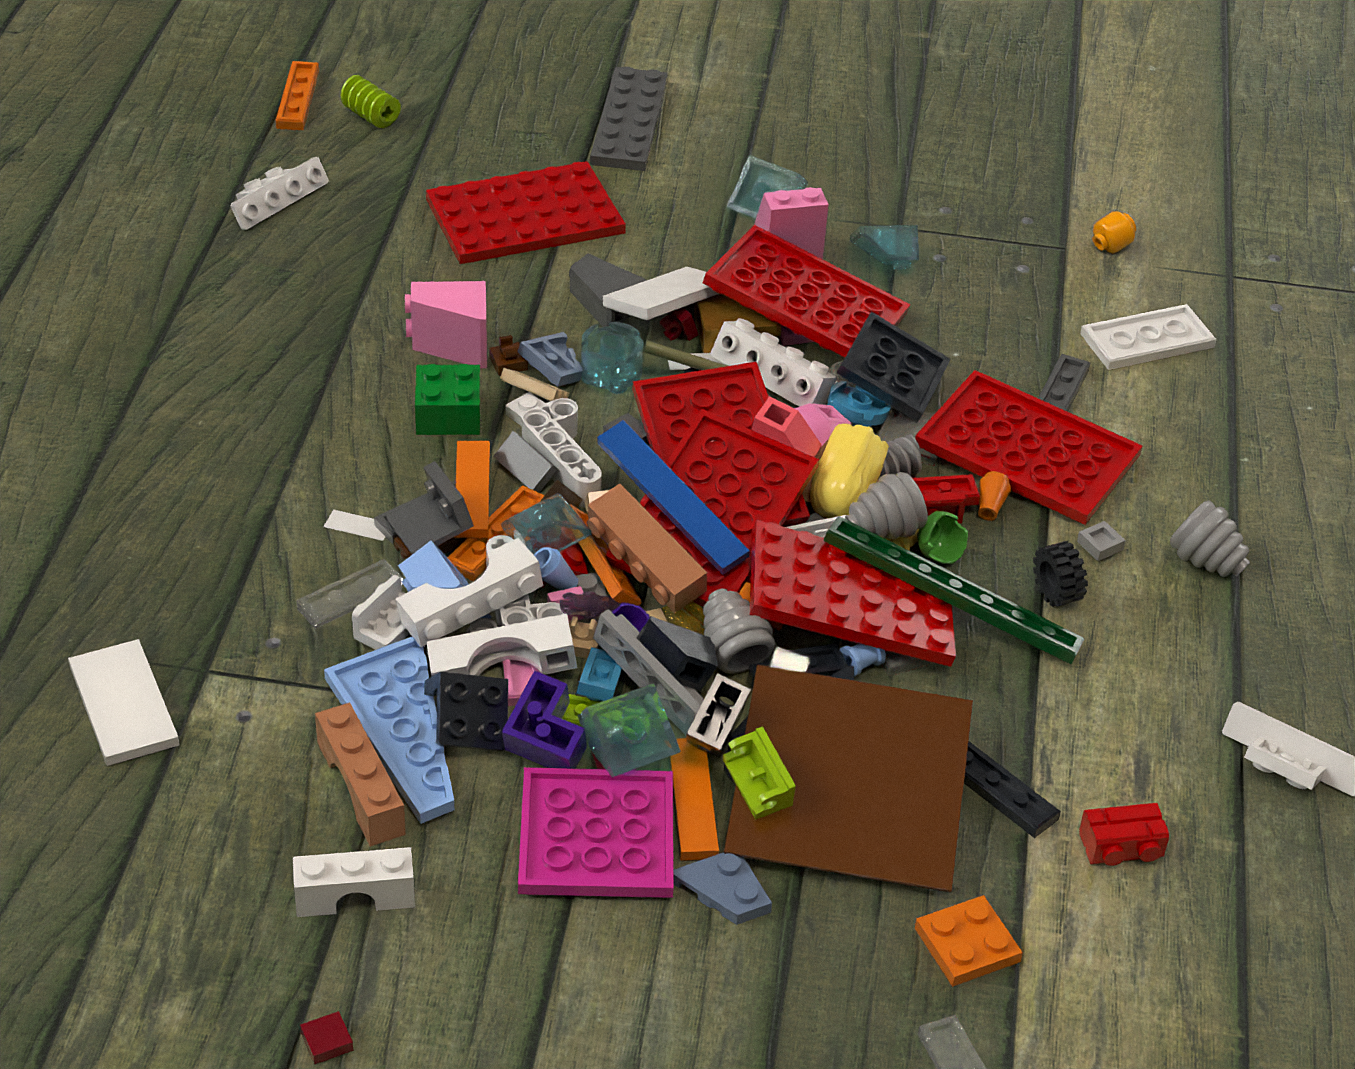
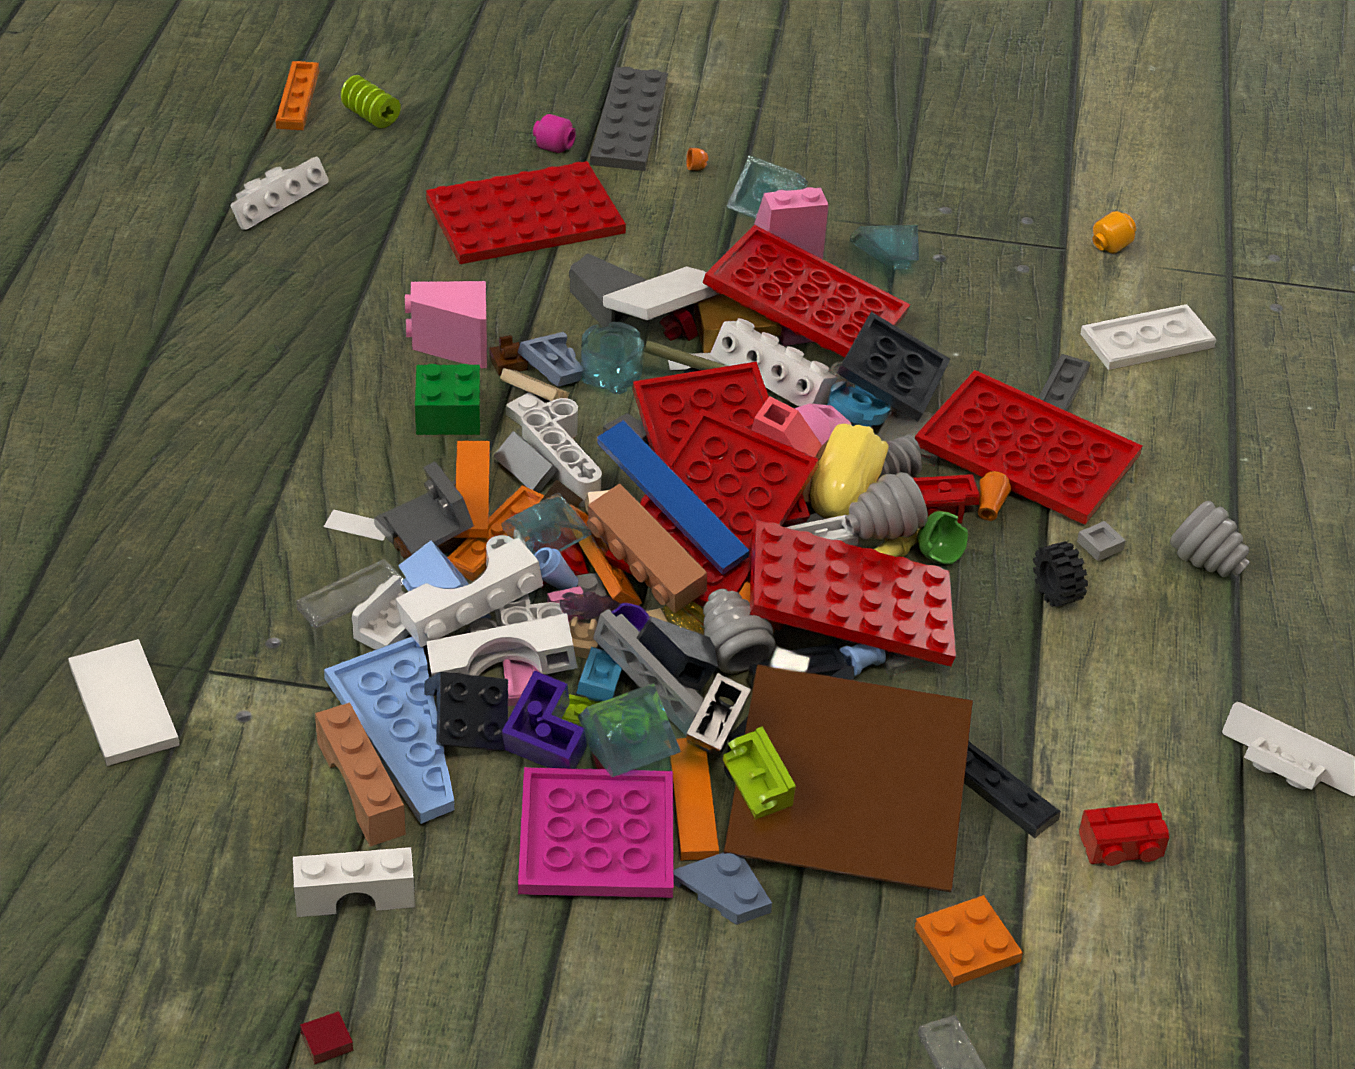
dark green tile [823,516,1084,665] -> none
none -> dark pink head [533,114,576,153]
none -> orange hinge [686,148,708,171]

